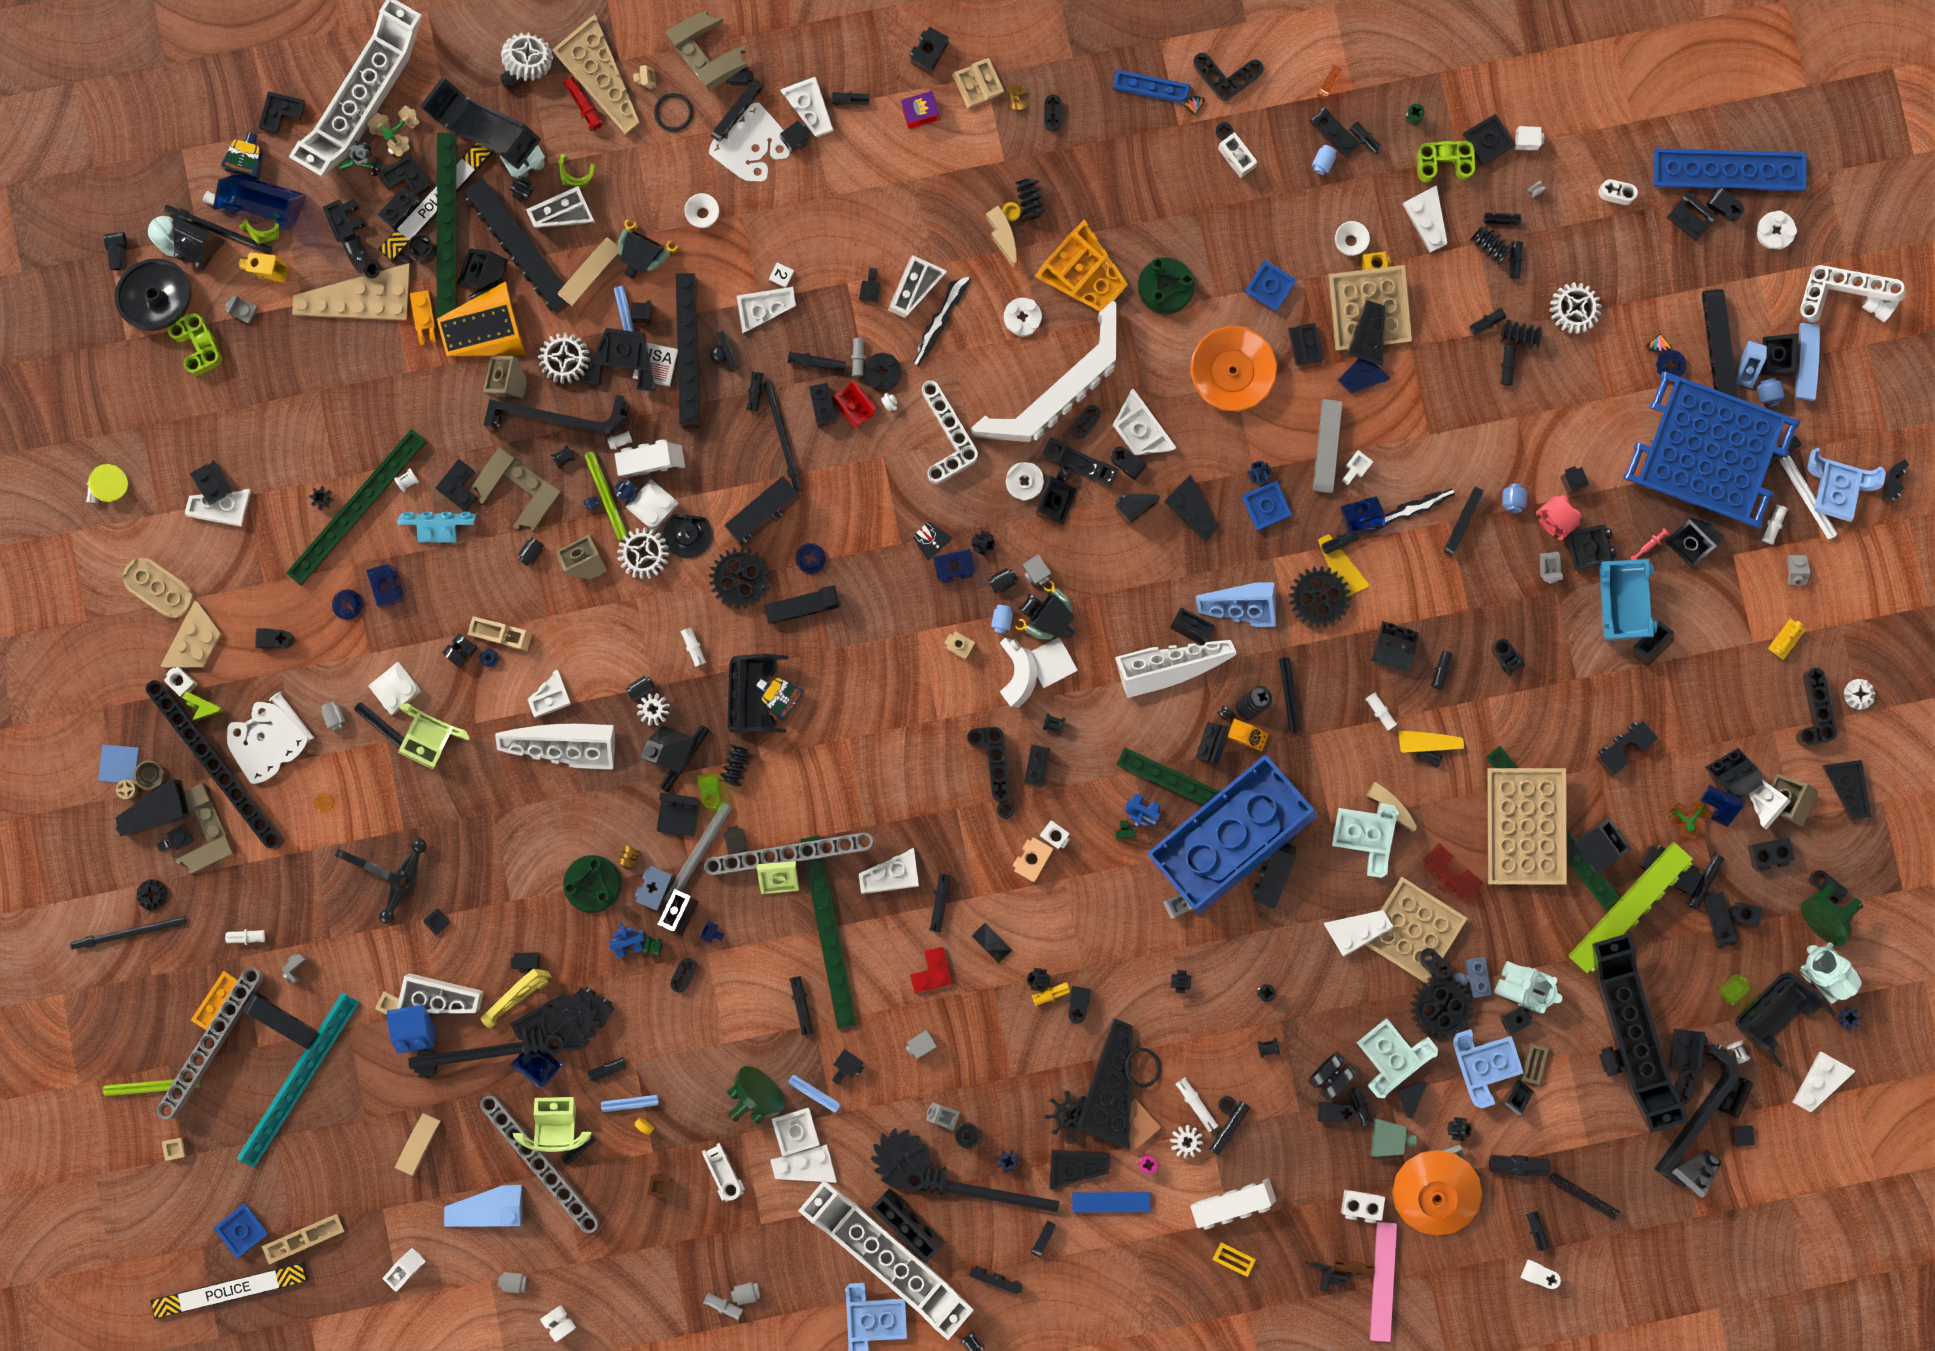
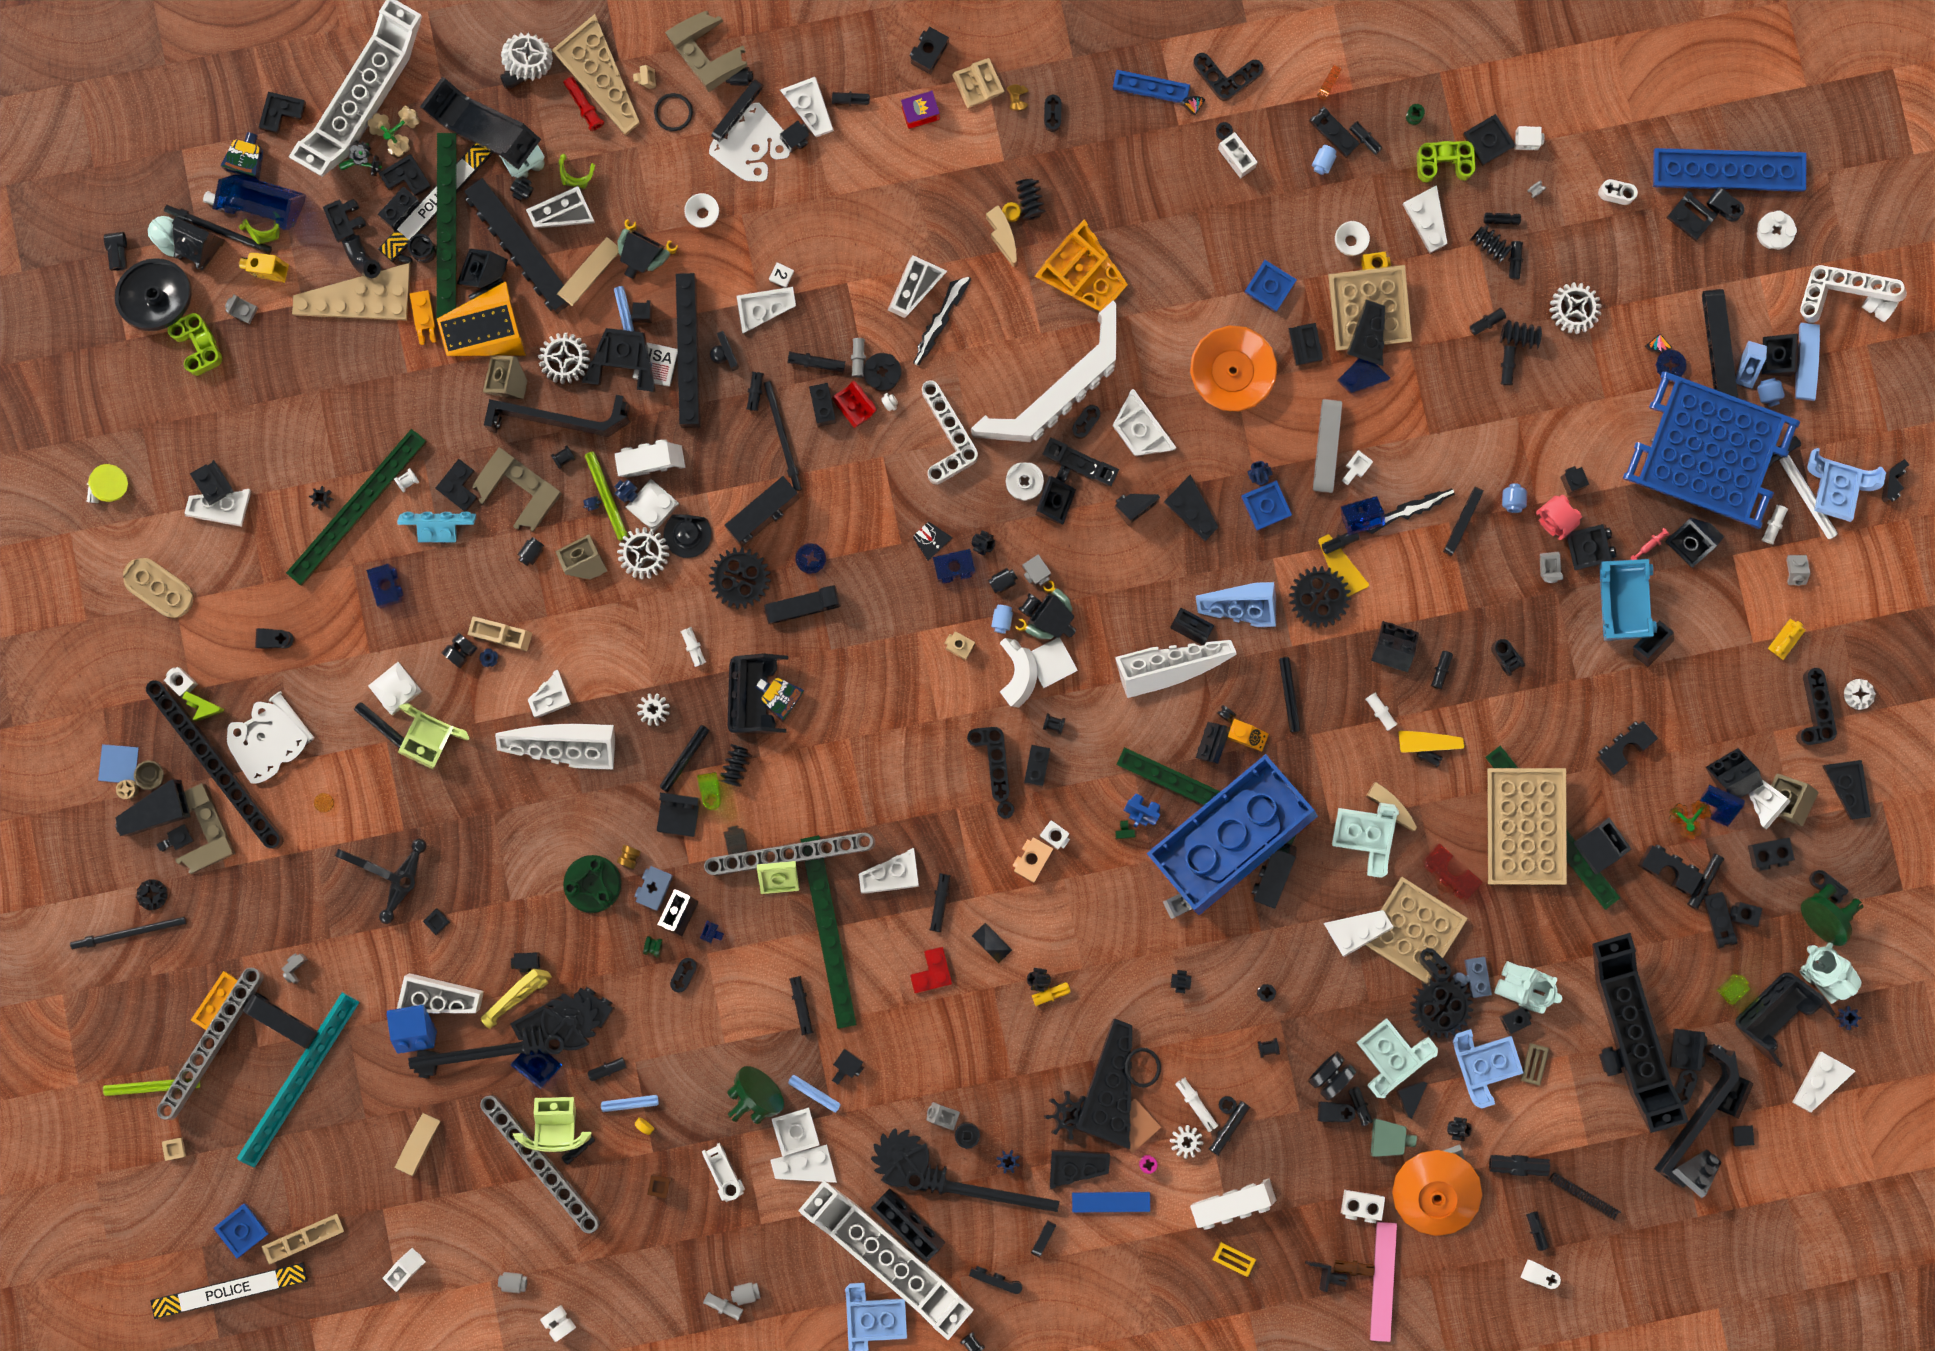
tan wing [161,600,222,668] -> none
white axle [225,929,265,945] -> none
light grey brick [321,701,346,731] -> none
clear blue gear [332,589,363,620] -> none
tan plate [375,991,399,1015] -> none
light blue wedge [444,1185,523,1227] -> none
white pin [607,431,633,450] -> none
blue hips [609,924,644,958] -> none
black brick [626,675,655,702] -> none
black slope [640,726,696,774] -> none
light grey axle [664,802,732,902] -> none
black plate [859,268,881,303] -> none
light grey brick [905,1030,937,1059] -> none
white plate [1004,298,1042,337] -> none
black piece [1068,985,1091,1024] -> none
black piece [1110,447,1147,480] -> none
dark green piece [1138,257,1195,314] -> none
black piece [1236,686,1272,720] -> none
black slope [1500,1079,1534,1116] -> none
lime brick [1568,842,1693,973] -> none
white bush [1727,1040,1751,1064] -> none

